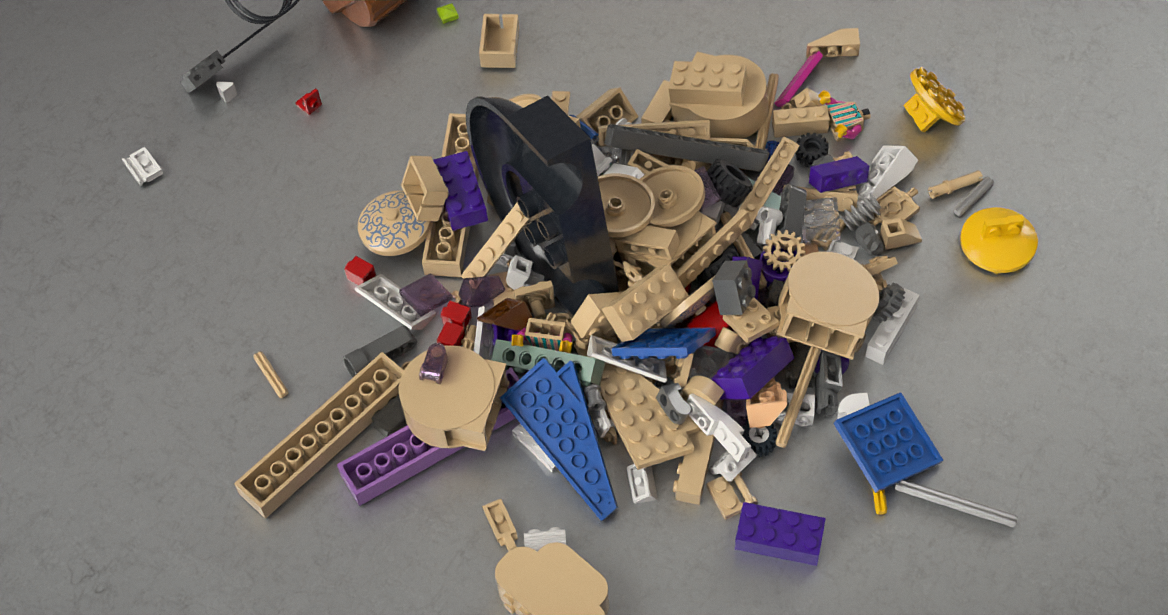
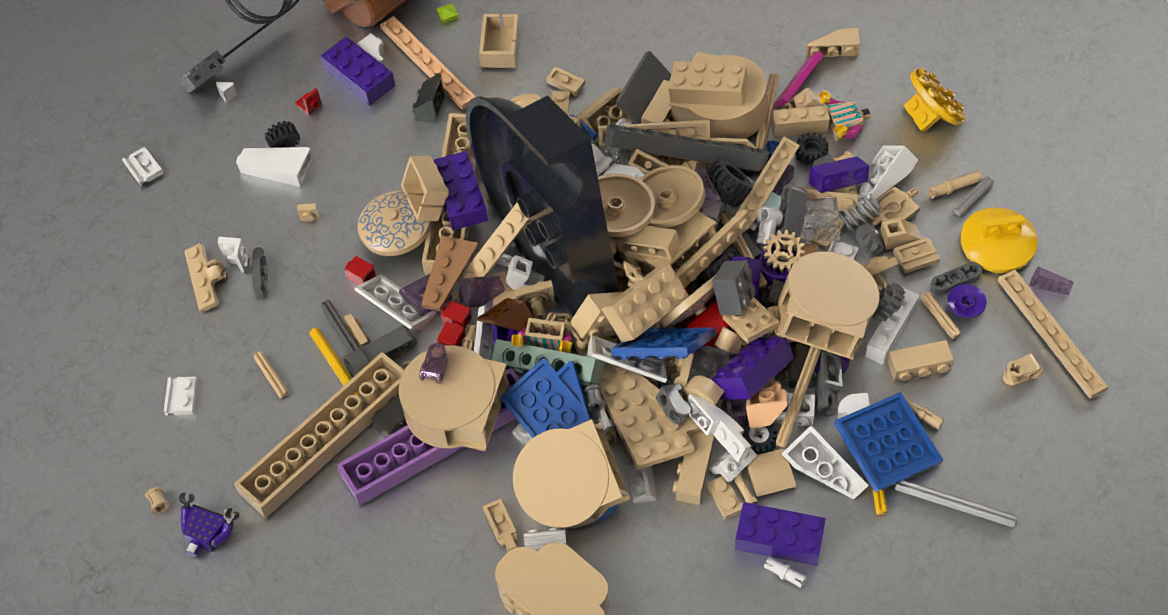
none -> tan bush [145,487,170,514]
none -> white plate [163,377,198,415]
none -> dark purple torso [179,492,240,557]
none -> tan plate [184,243,227,313]
none -> white bracket [217,237,251,273]
none -> white slope [236,147,313,187]
none -> dark grey hinge [252,247,267,300]
none -> black tyre [265,121,300,148]
none -> tan plate [297,203,319,221]
none -> yellow axle [309,328,360,396]
none -> dark purple brick [320,36,395,106]
none -> dark grey axle [321,300,360,352]
none -> tan plate [344,313,371,348]
none -> white arch [357,33,385,66]
none -> light nougat plate [380,16,476,110]
none -> pearl dark grey slope [412,73,445,124]
none -> medium nougat wing [421,236,479,311]
none -> tan brick [513,419,631,529]
none -> tan plate [546,66,585,96]
none -> dark grey tile [615,51,671,124]
none -> tan slope [746,449,796,497]
none -> white pin [764,556,807,588]
none -> white wedge [782,426,868,500]
none -> tan brick [887,340,954,381]
none -> tan plate [893,237,940,274]
none -> tan pin [907,399,944,430]
none -> tan axle [921,291,961,339]
none -> dark grey beam [930,262,982,295]
none -> dark purple dish [947,284,987,318]
none -> tan plate [998,270,1108,399]
none -> tan piece [1002,353,1044,386]
none -> clear purple slope [1029,267,1074,295]

